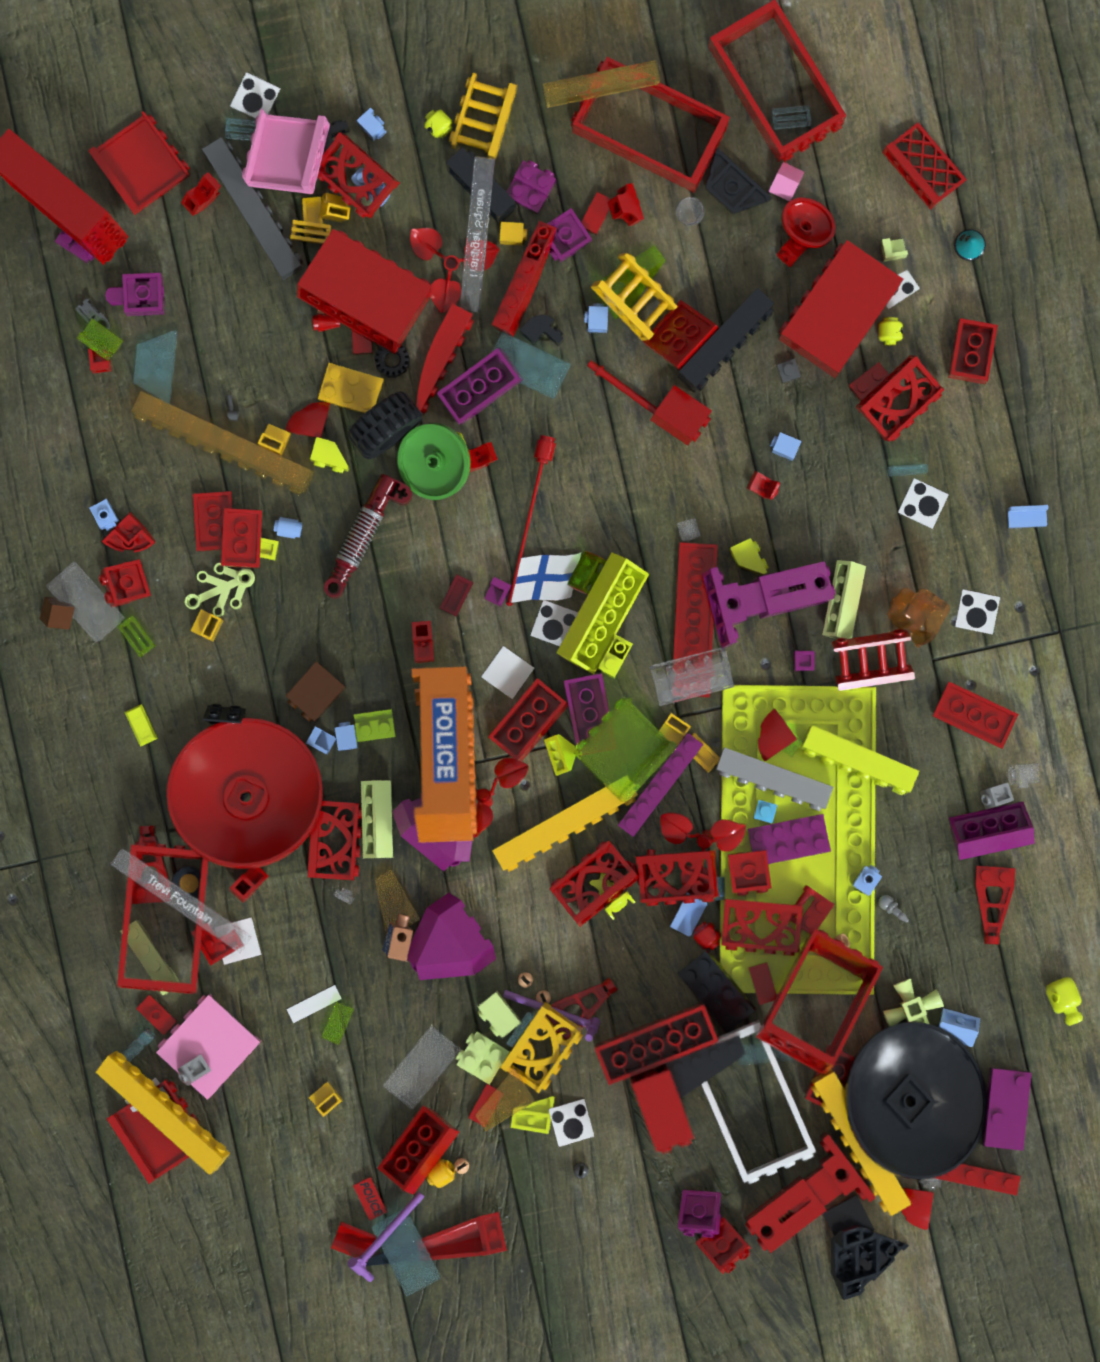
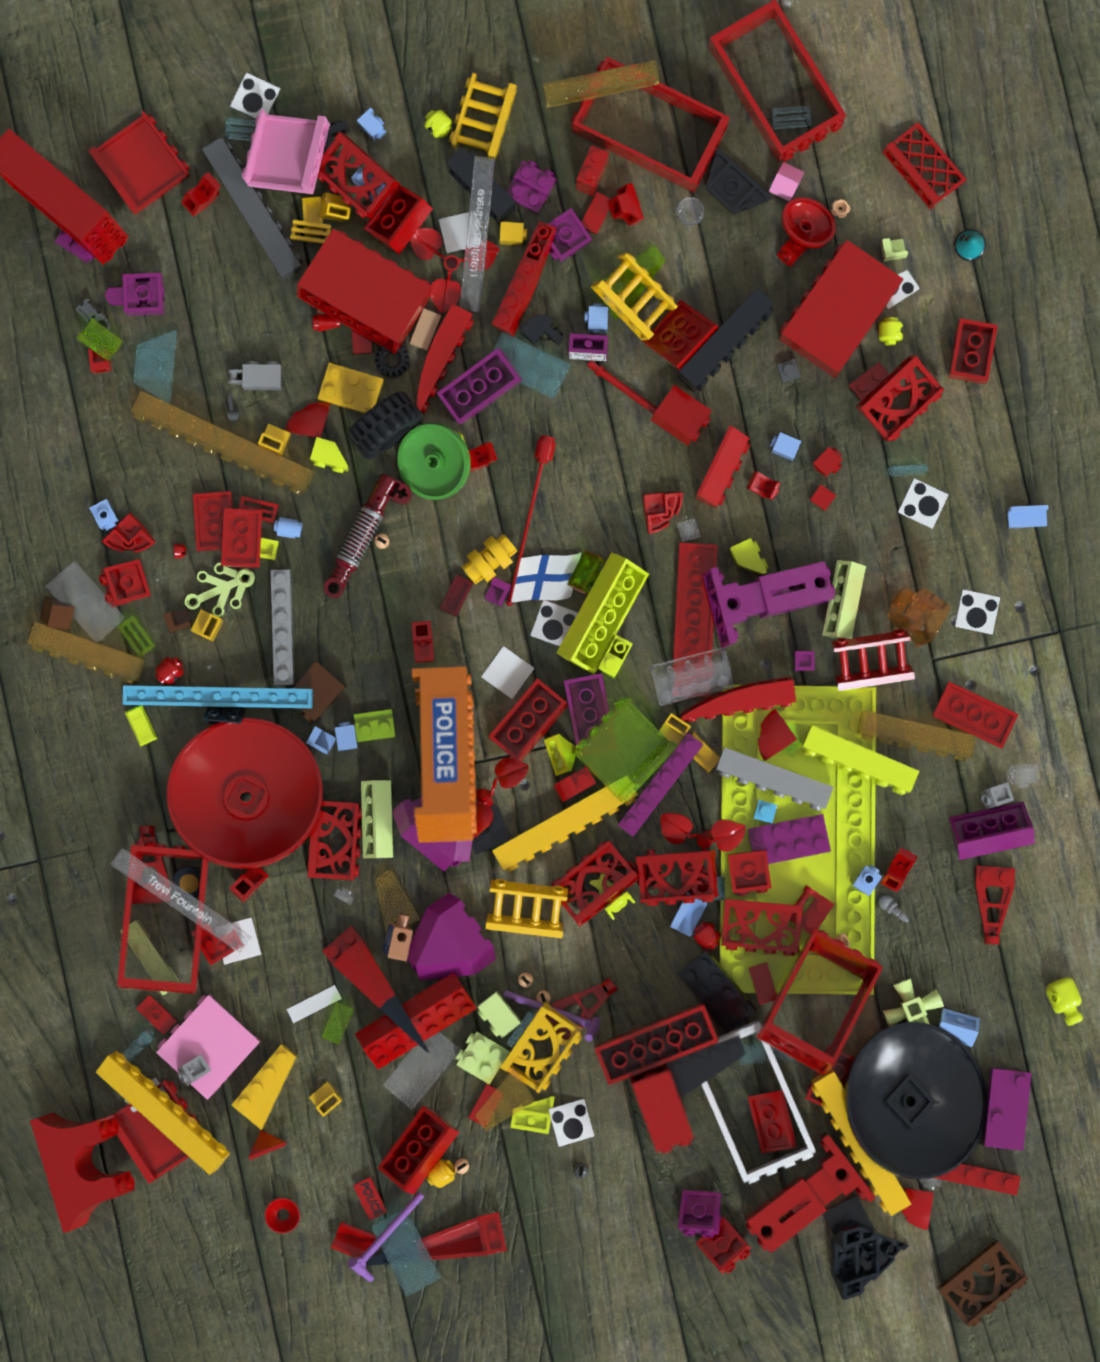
none -> clear yellow brick [27,622,146,684]
none -> red piece [30,1112,135,1233]
none -> medium azure plate [123,685,313,708]
none -> red head [155,657,184,685]
none -> reddish brown panel [163,609,193,634]
none -> red hinge [173,543,187,559]
none -> light grey brick [228,361,282,390]
none -> yellow wedge [232,1044,297,1130]
none -> red tile [238,496,279,524]
none -> red slope [248,1130,287,1160]
none -> red piece [265,1198,300,1234]
none -> light grey brick [270,569,295,687]
none -> red plate [322,926,429,1053]
none -> red brick [355,972,477,1069]
none -> red brick [363,184,433,254]
none -> light nougat hinge [374,533,390,549]
none -> tan tile [410,308,442,352]
none -> white sticker [439,211,484,253]
none -> yellow piece [462,534,517,585]
none -> black plate [472,805,511,855]
none -> yellow fence [486,879,568,938]
none -> red brick [553,766,596,803]
none -> magenta brick [569,333,608,361]
none -> red brick [576,145,609,197]
none -> red brick [642,492,683,534]
none -> red slope [680,676,796,722]
none -> red slope [695,426,751,509]
none -> red plate [748,1090,797,1153]
none -> red tile [809,485,836,511]
none -> red brick [812,447,843,478]
none -> light nougat plate [831,199,850,218]
none -> clear yellow brick [857,711,976,762]
none -> red brick [880,848,918,892]
none -> reddish brown fence [937,1239,1028,1327]

